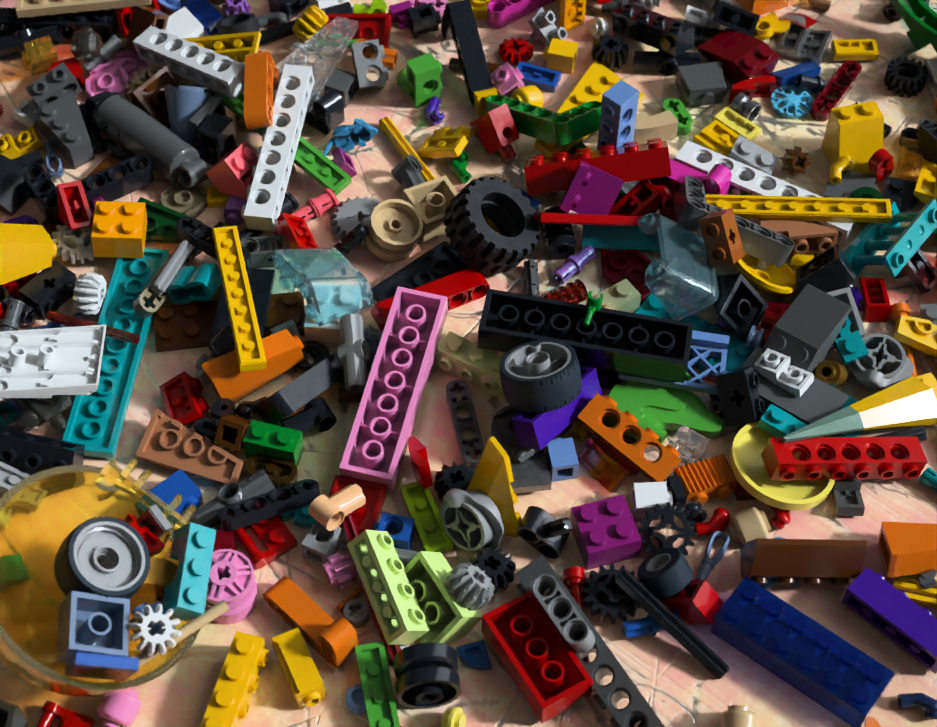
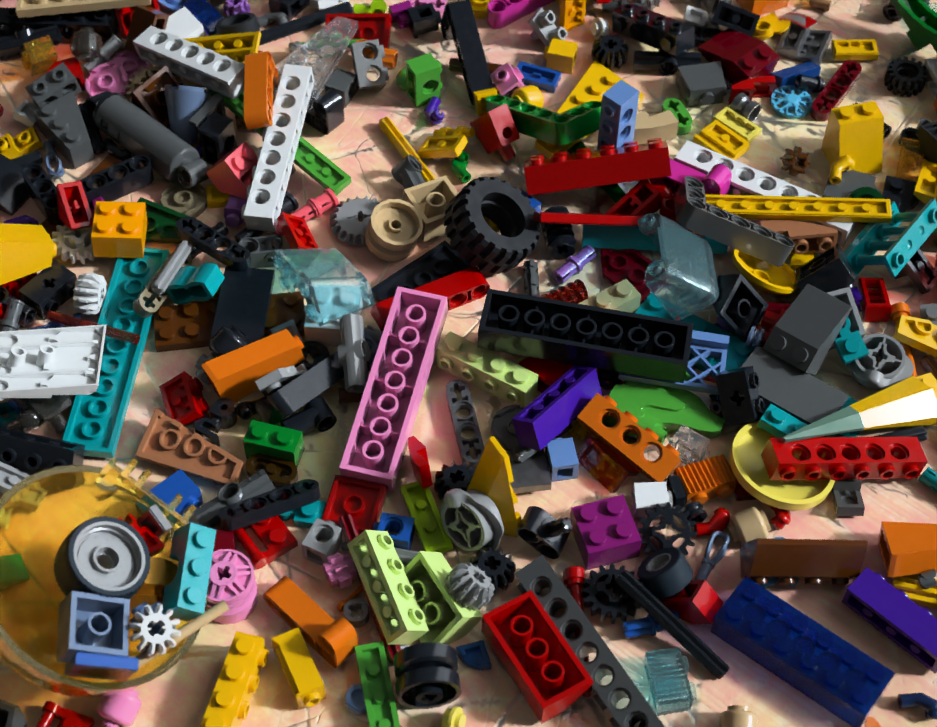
yellow tile [212,226,267,372] -> none
reddish brown brick [214,414,251,452] -> none
yellow gear [292,5,328,42] -> none
light nougat piece [308,483,366,531] -> none
dark azure animal [322,119,378,156] -> none
magenta tile [331,147,357,178] -> none
black axle [334,223,369,257] -> none
red gear [498,37,533,64] -> none
black wheel [500,339,581,413] -> none
light grey beam [532,574,595,653] -> none
magenta bracket [559,160,624,214] -> none
green hand [583,291,603,327] -> none
dark orange brick [698,208,745,268] -> none
light grey plate [728,134,779,175] -> none
white slope [754,348,814,397] -> none
pearl gold brick [815,360,848,388] -> none
red beam [868,148,894,182] -> none
none -> light grey wing [255,363,307,396]
none -> clear light blue brick [643,647,697,716]

